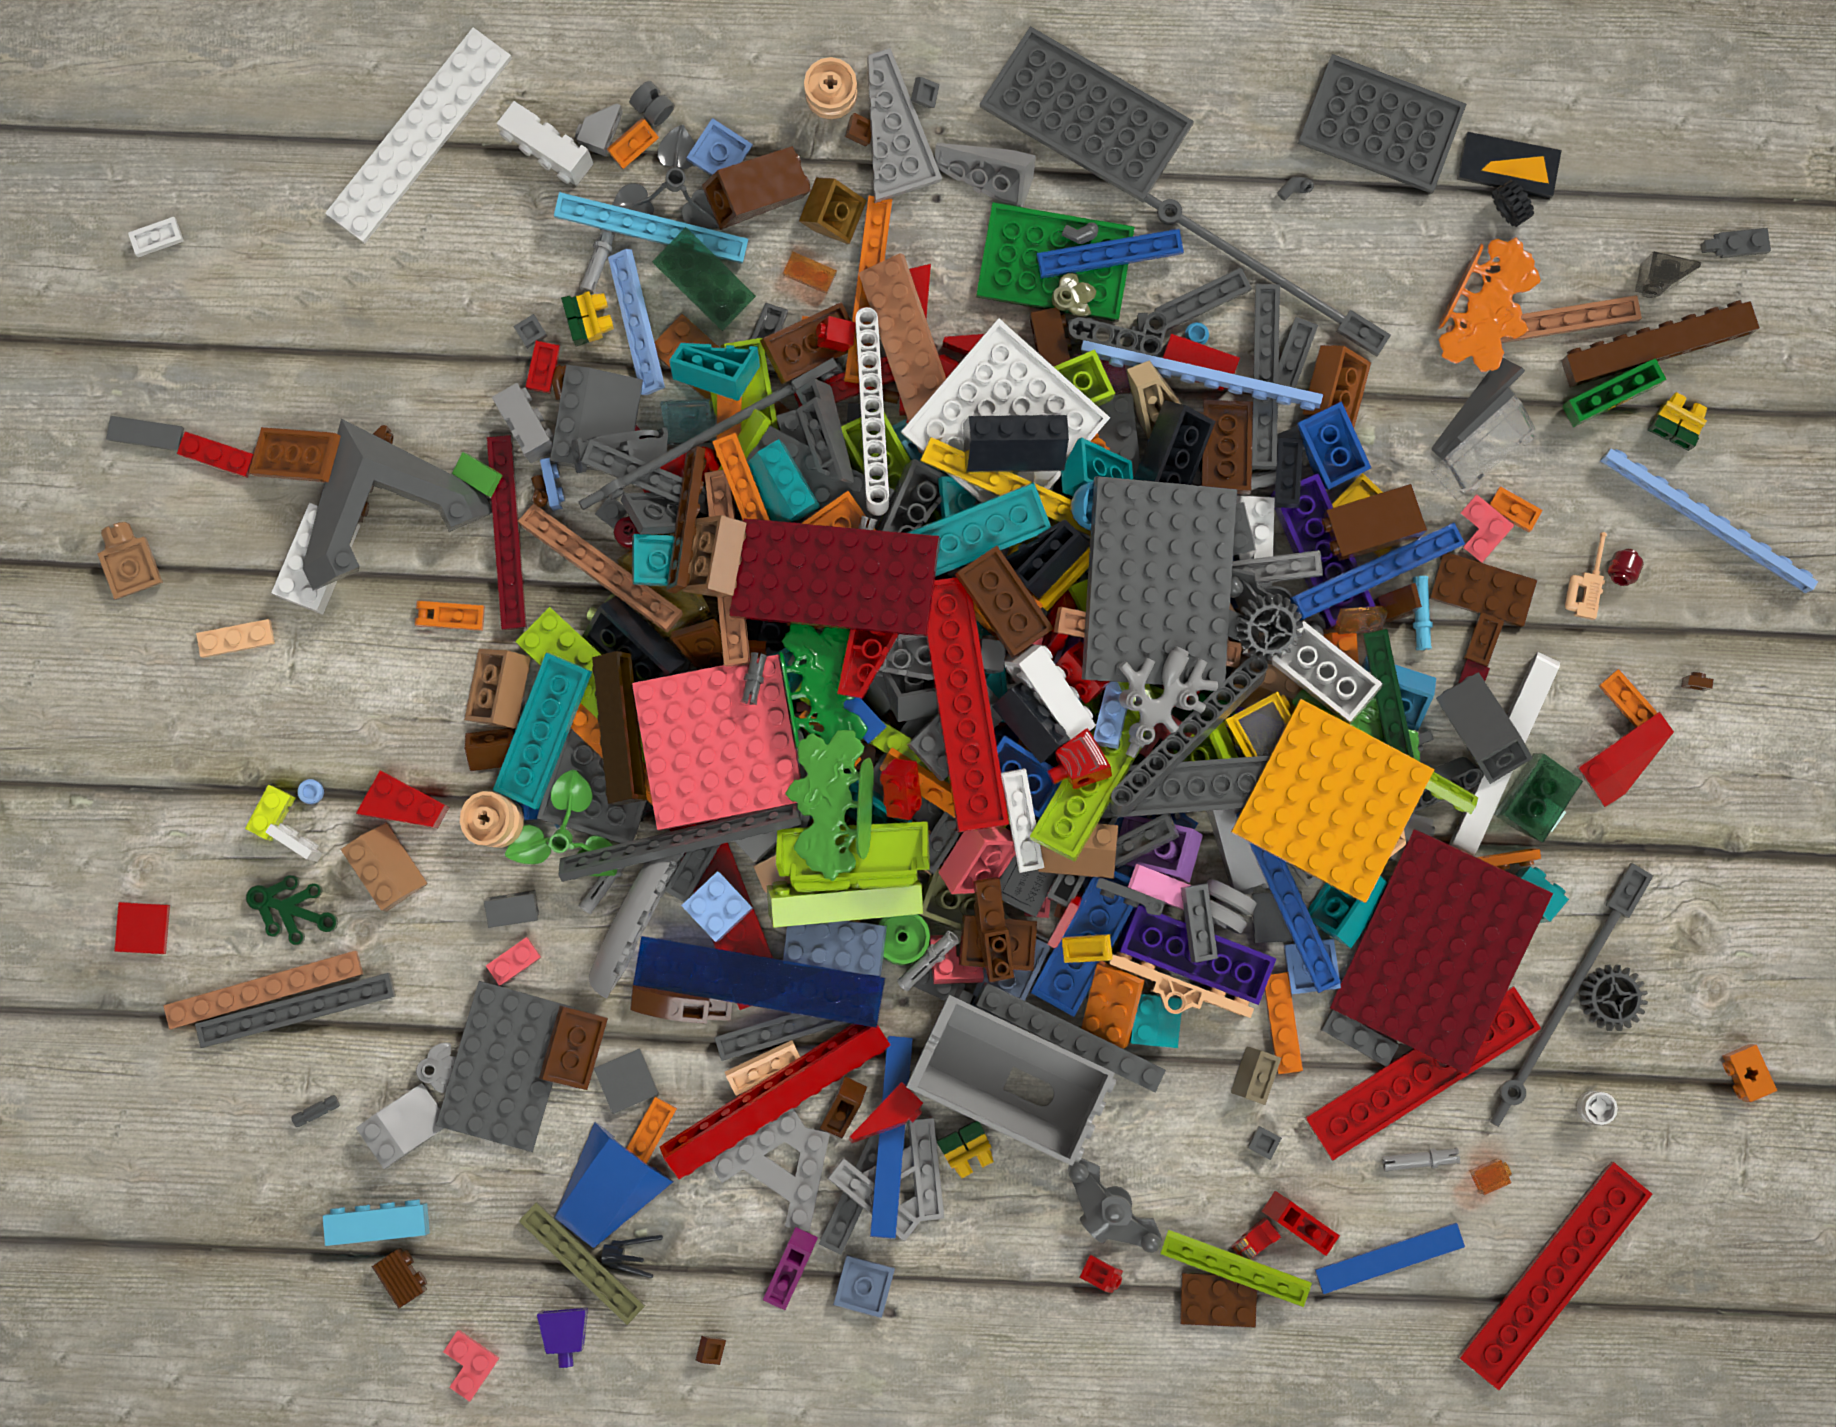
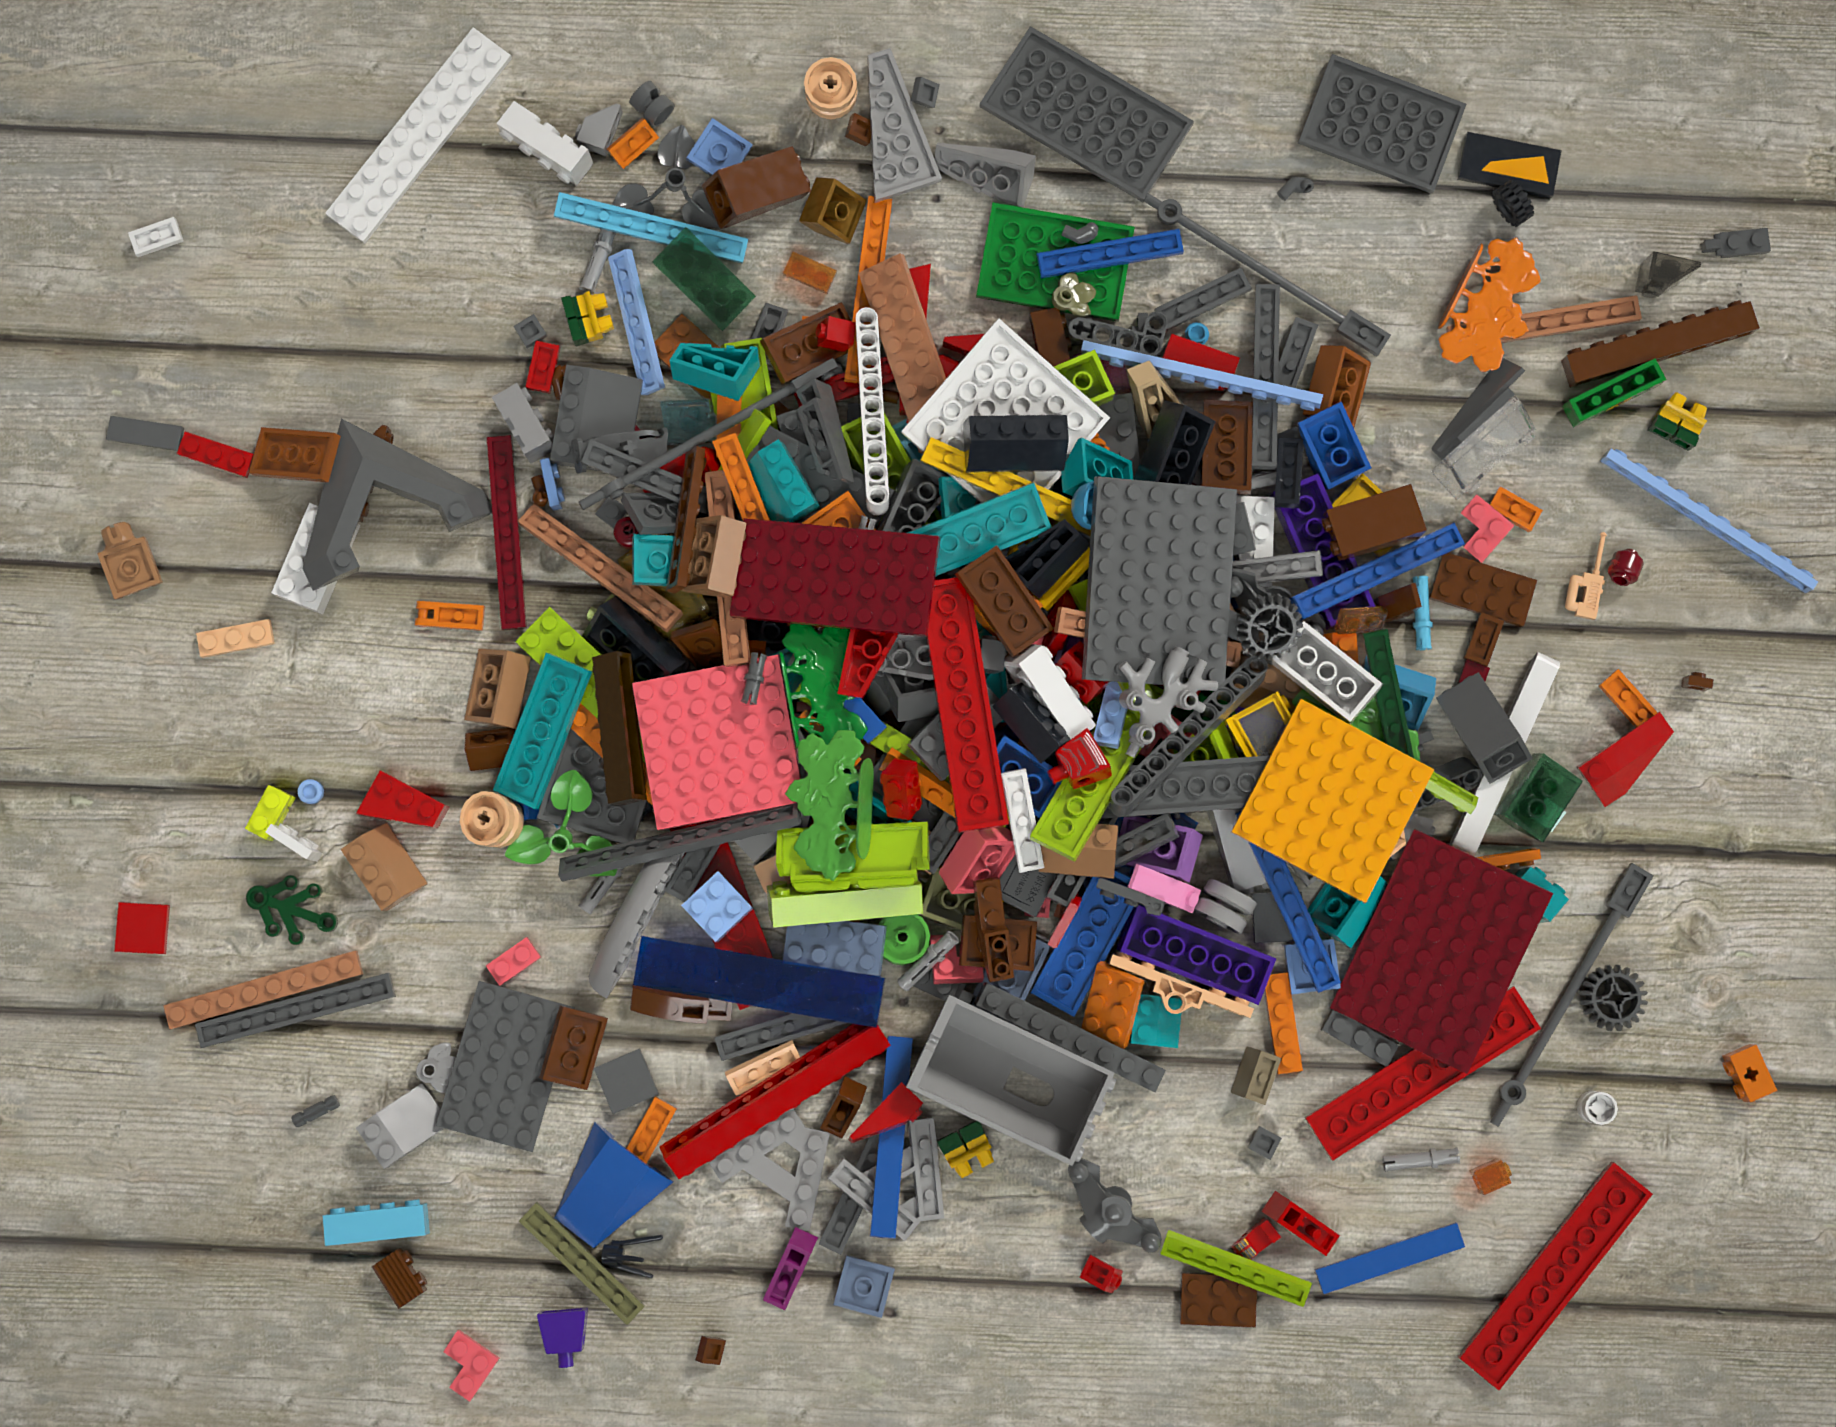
bright green tile [452,452,502,497] -> none
dark grey hinge [484,890,539,928] -> none
yellow tile [1062,934,1113,963] -> none
dark grey plate [1181,884,1218,963] -> none

